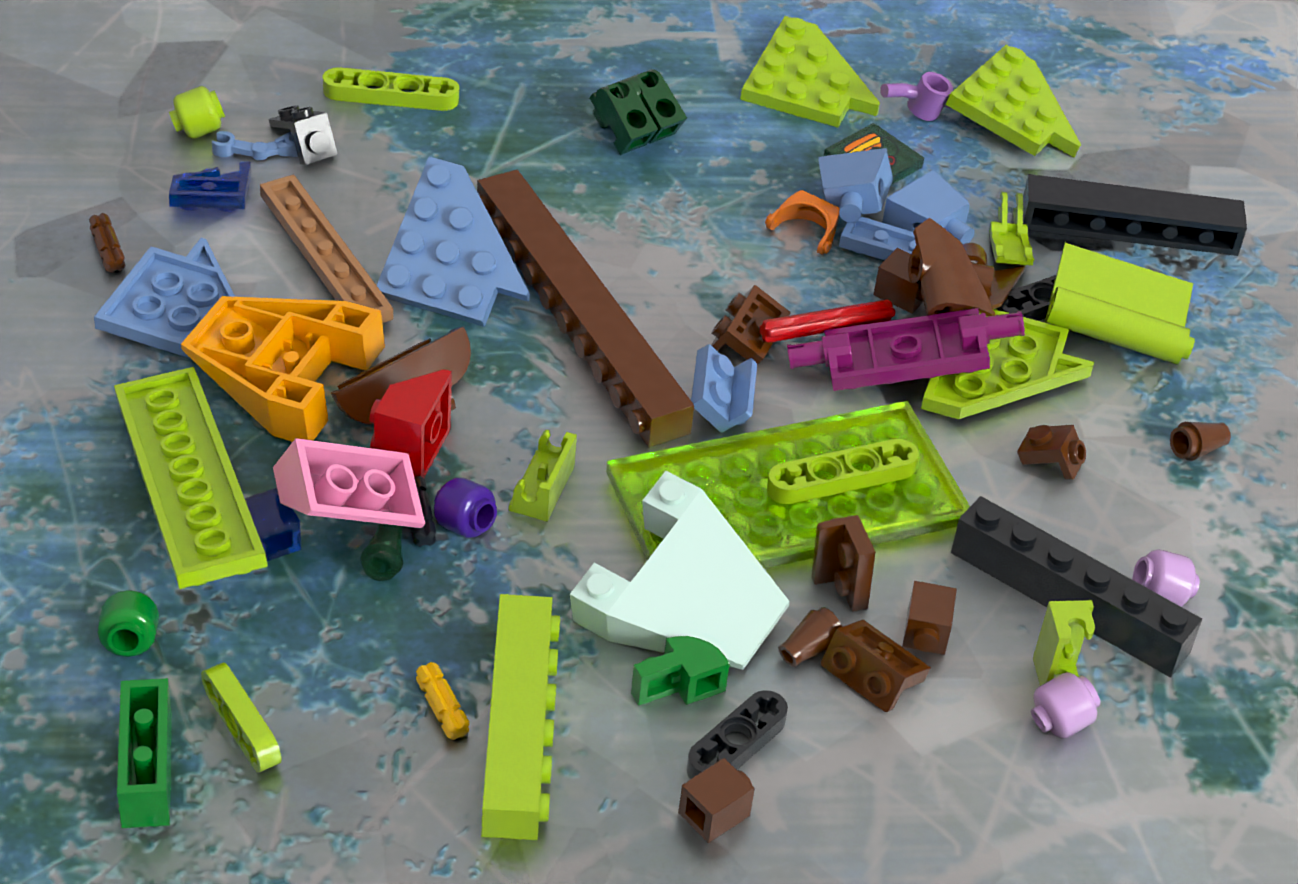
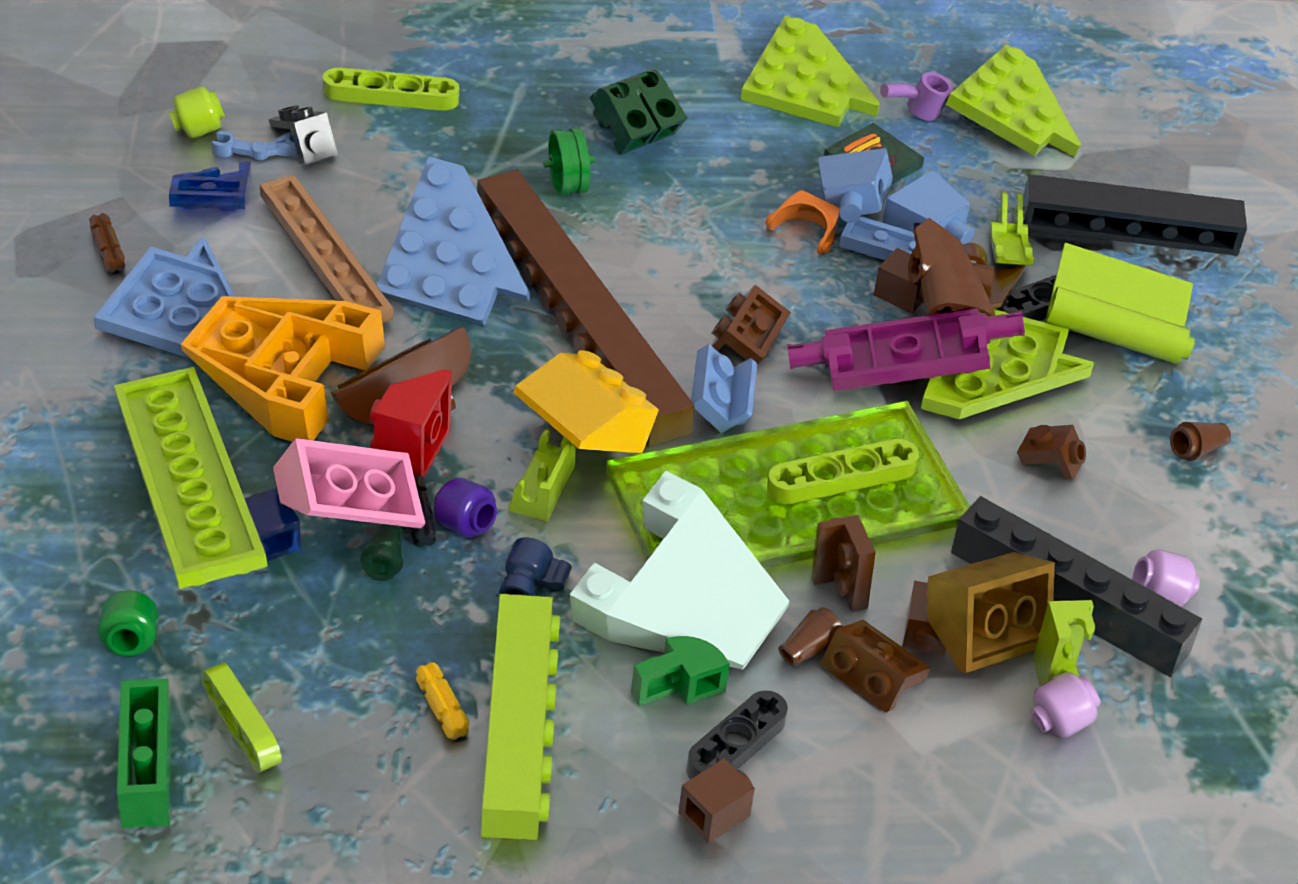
red axle [759,300,896,343] -> none
none -> dark blue piece [499,537,572,596]
none -> yellow slope [513,350,659,454]
none -> green wheel [543,127,595,196]
none -> pearl gold slope [927,552,1055,673]

